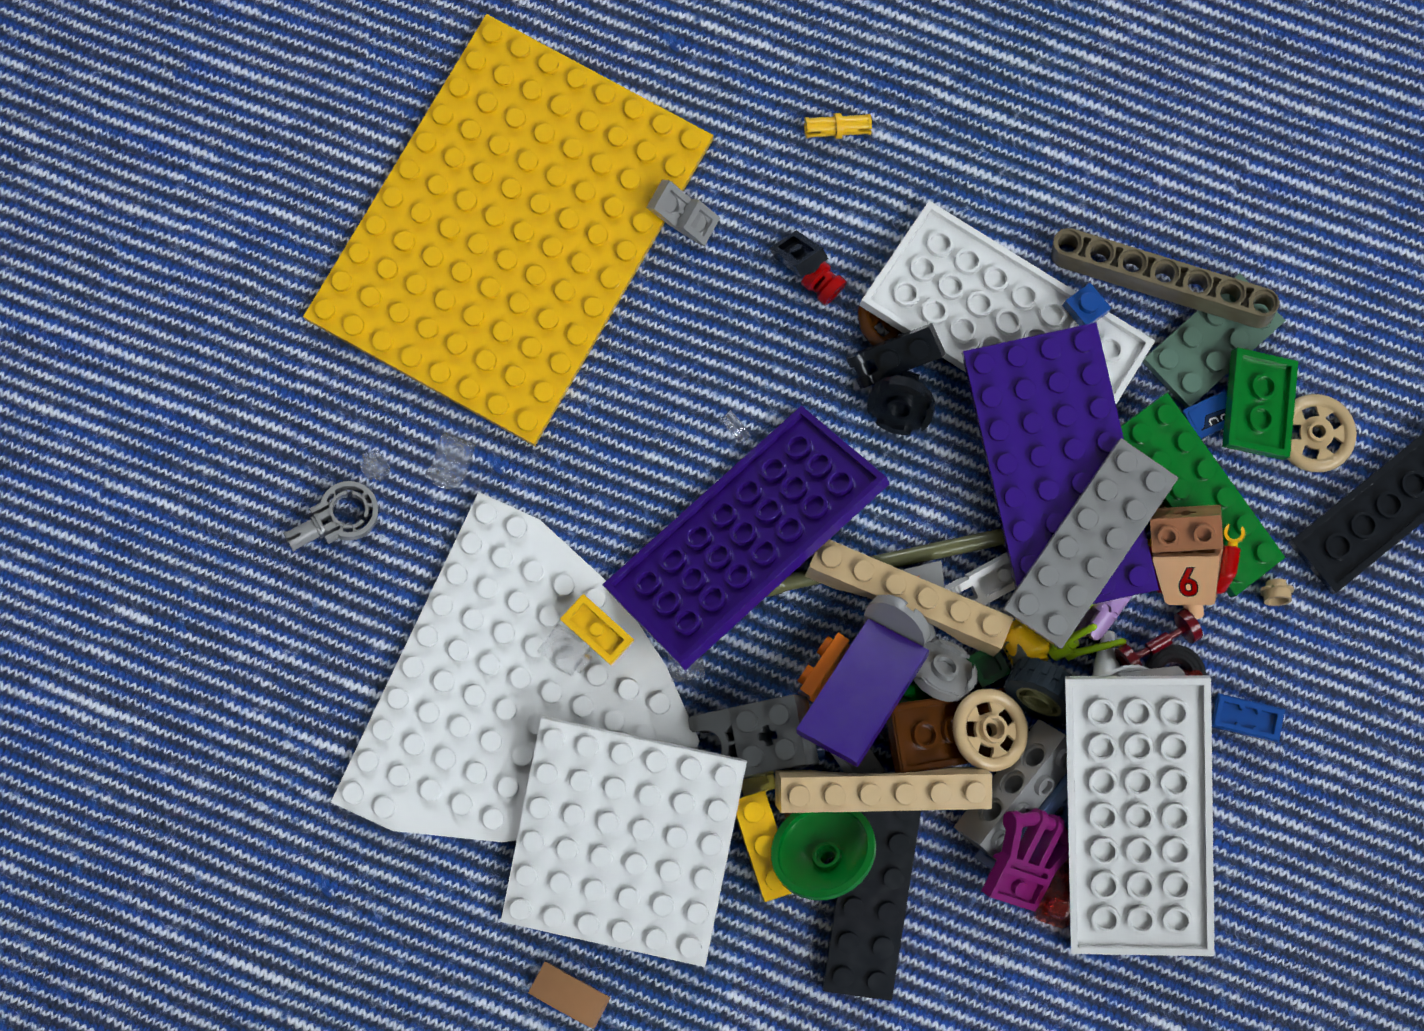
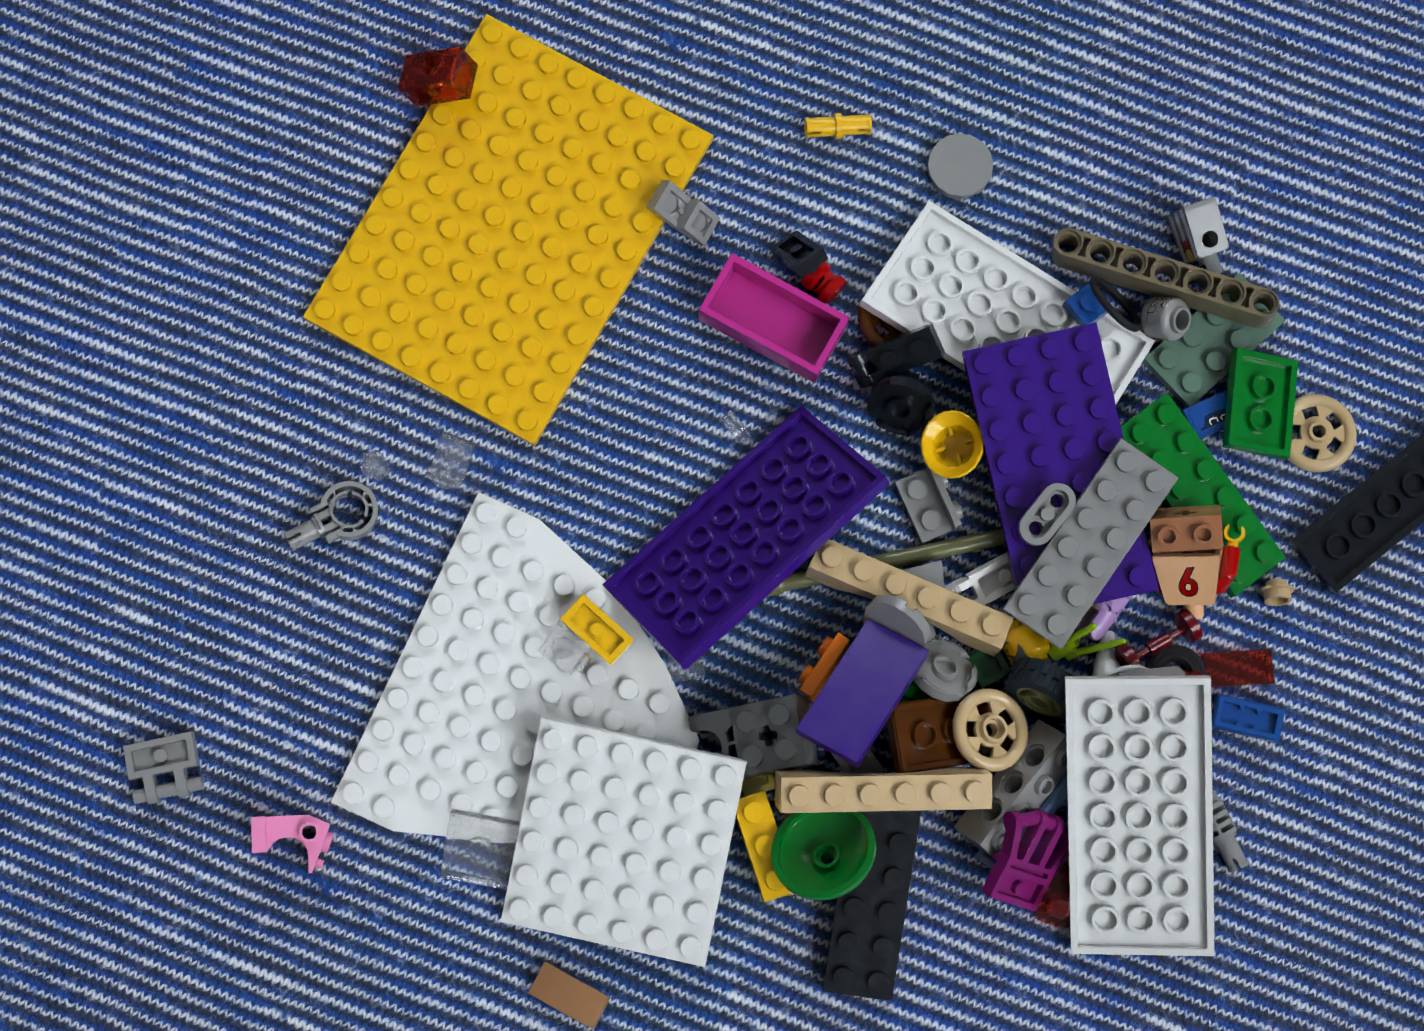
none -> light grey plate [123,731,204,804]
none -> bright pink tile [251,815,334,873]
none -> clear red brick [398,46,478,107]
none -> clear tile [440,809,520,890]
none -> dark pink piece [699,253,850,383]
none -> light grey bracket [894,466,963,545]
none -> yellow hat [921,410,984,479]
none -> light grey tile [927,133,993,200]
none -> light grey plate [1017,483,1076,546]
none -> black tyre [1089,277,1141,332]
none -> light grey head [1140,296,1192,341]
none -> light grey torso [1166,196,1229,274]
none -> clear red tile [1201,649,1275,688]
none -> light grey hinge [1212,788,1249,873]

